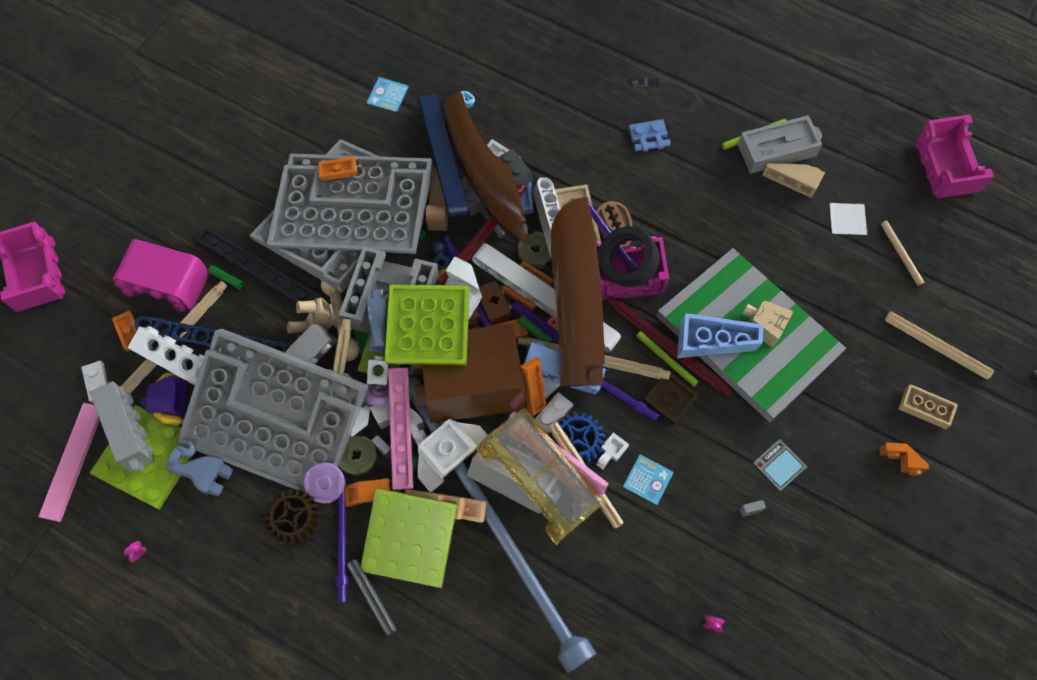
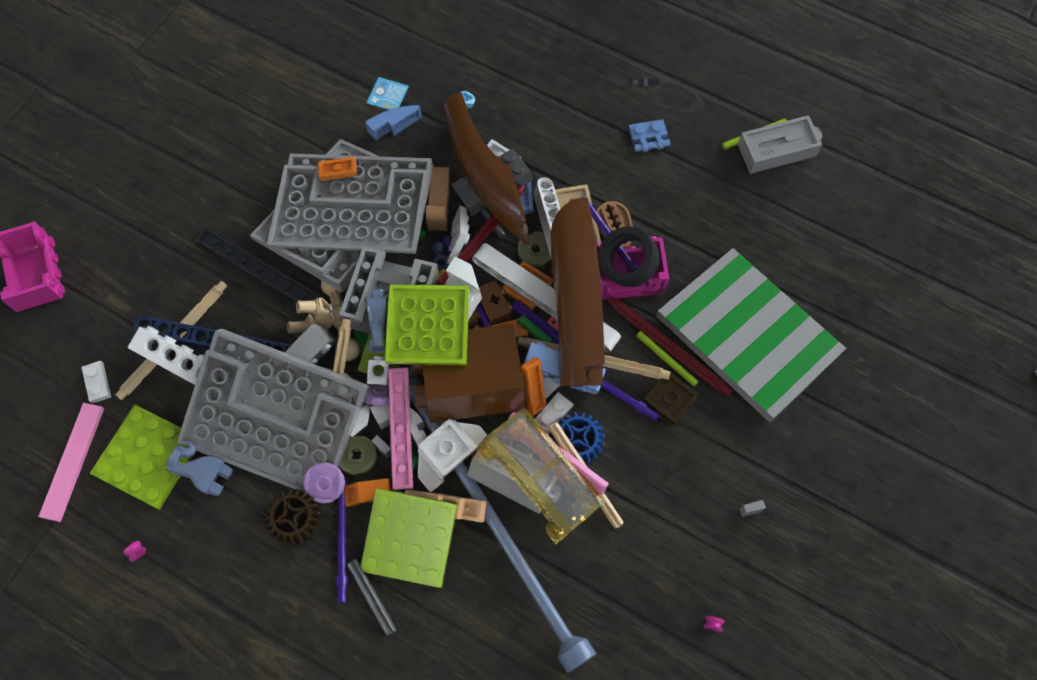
light grey piece [90,381,154,473] -> none
orange plate [112,310,137,352] -> none
dark pink windscreen [113,239,209,312] -> none
dark purple torso [140,373,192,426] -> none
green piece [208,265,244,290] -> none
dark blue beam [419,94,468,218] -> none
white plate [596,433,629,470] -> none
medium azure sticker [623,455,674,505] -> none
light blue wedge [677,313,763,358] -> none
tan torso [742,301,793,348] -> none
sticker [753,439,807,491] -> none
tan slope [763,163,825,198] -> none
white sticker [830,203,867,235] -> none
tan bar [880,221,925,286] -> none
orange slope [880,442,929,476] -> none
tan axle [885,312,994,379] -> none
tan piece [898,384,958,429] -> none
dark pink windscreen [915,115,994,198] -> none
none -> medium blue slope [365,105,422,141]
none -> white wing [447,206,470,264]

